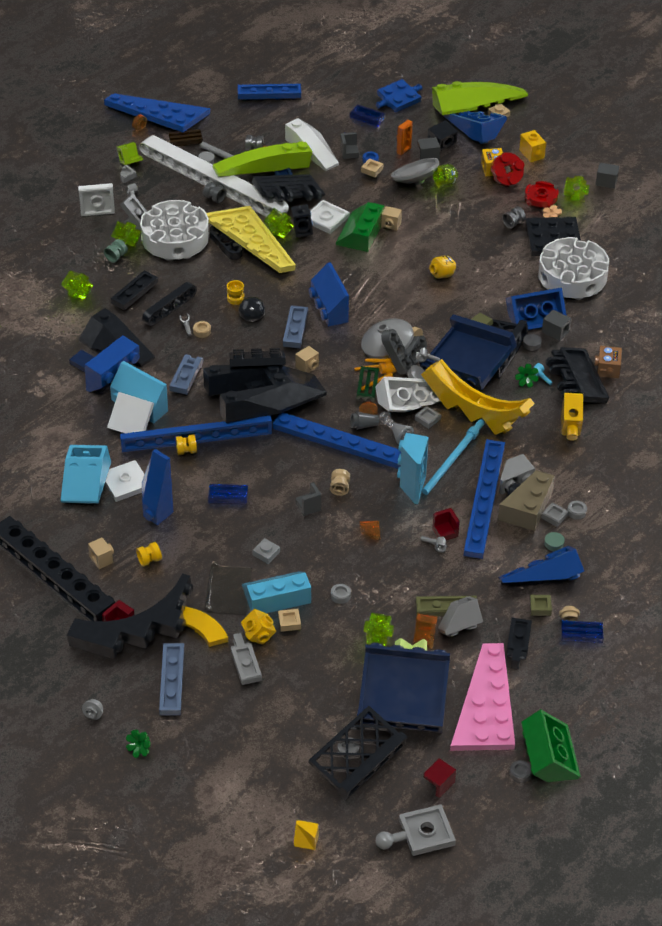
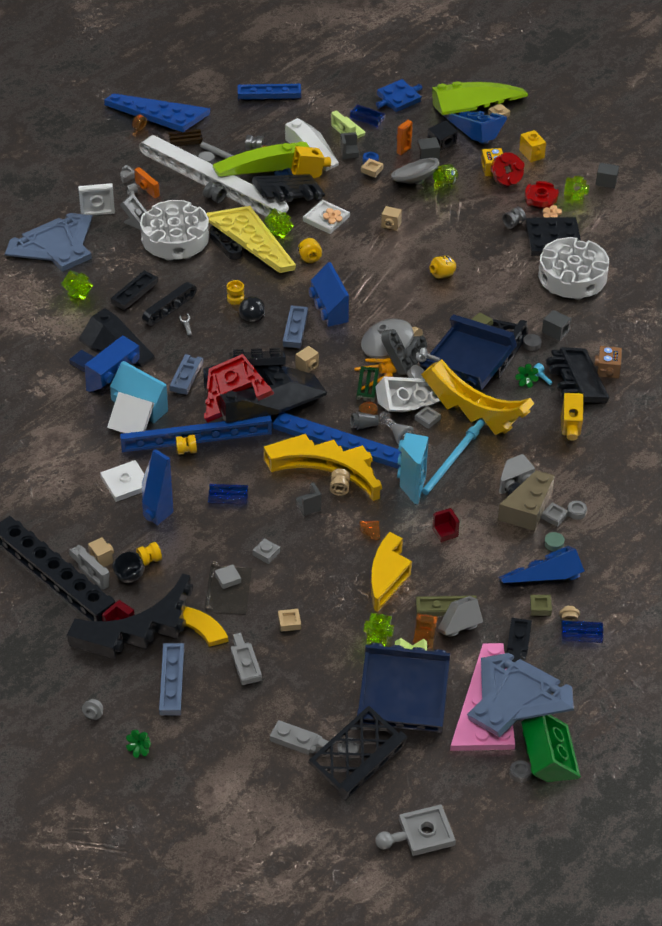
medium azure slope [60,445,111,504] -> none
sand green wheel [104,239,128,263] -> none
clear neon green brick [111,221,141,247] -> none
lime panel [116,142,143,165] -> none
tan tile [193,321,211,338] -> none
yellow brick [241,609,276,645] -> none
medium azure slope [242,571,311,613] -> none
black head [291,204,313,238] -> none
yellow slope [294,820,319,850] -> none
light grey tile [331,584,351,604] -> none
green slope [336,202,385,252] -> none
light grey hand [421,536,447,553] -> none
dark red panel [423,758,456,798] -> none
blue plate [463,439,505,559] -> none
blue slope [505,288,567,330] -> none
none -> sand blue plate [5,213,93,272]
none -> light grey hinge [69,545,110,590]
none -> black hair [112,551,145,583]
none -> orange plate [134,167,160,198]
none -> red wing [204,354,274,423]
none -> light grey tile [215,565,241,589]
none -> yellow arch [263,433,382,501]
none -> light grey hinge [270,720,330,755]
none -> yellow torso [291,146,331,178]
none -> yellow head [298,238,322,263]
none -> light nougat plant [323,208,342,224]
none -> yellowish green panel [331,110,365,139]
none -> yellow slope [371,532,412,612]
none -> sand blue plate [467,653,574,738]

